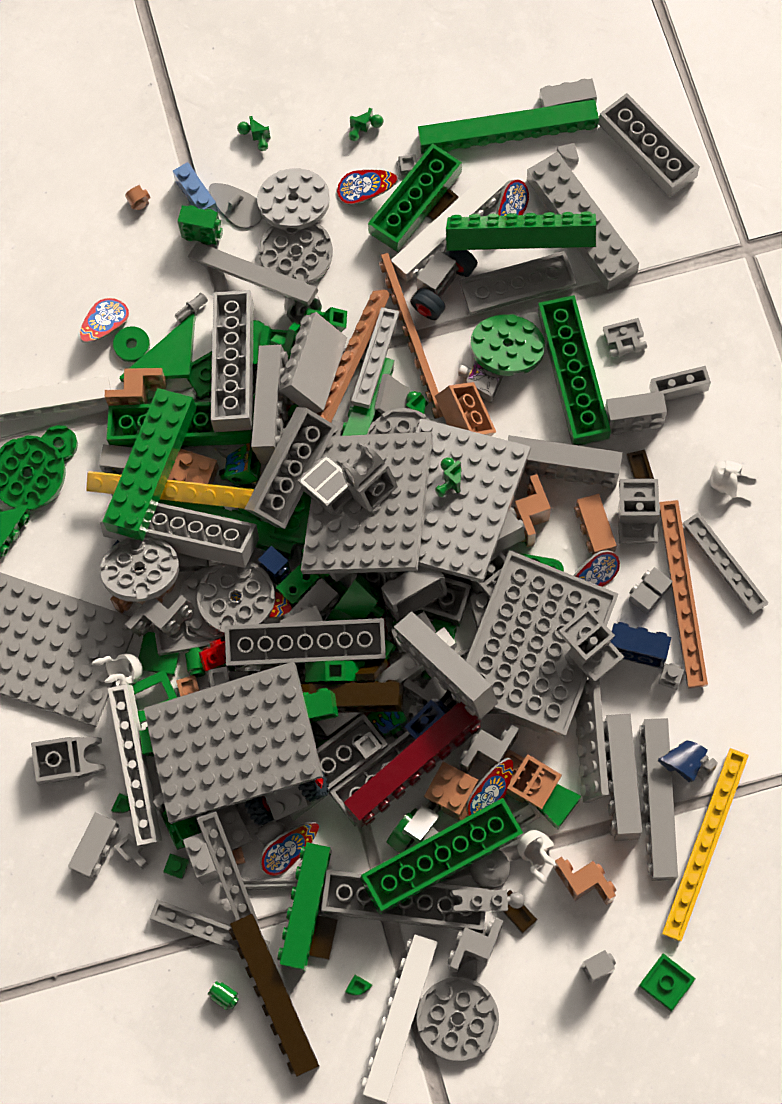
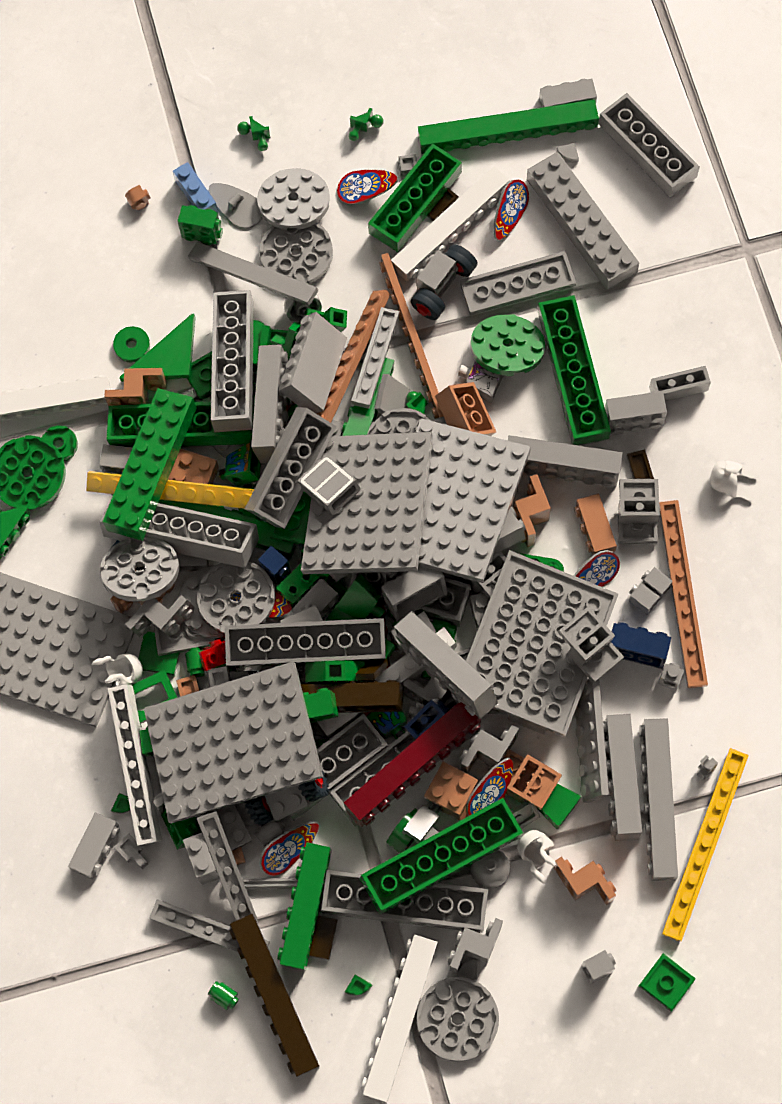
light grey brick [31,737,106,785] -> none
shield [80,298,129,343] -> none
green plate [163,853,189,880] -> none
light grey axle [174,292,208,323] -> none
light grey brick [341,443,398,512] -> none
light grey tile [354,732,382,760] -> none
green piece [435,457,462,497] -> none
green brick [446,211,596,251] -> none
light grey plate [450,890,524,913] -> none
dark brown tile [502,890,538,934] -> none
light grey plate [603,318,647,357] -> none
dark blue slope [658,740,708,782] -> none
light grey plate [682,512,769,615] -> none

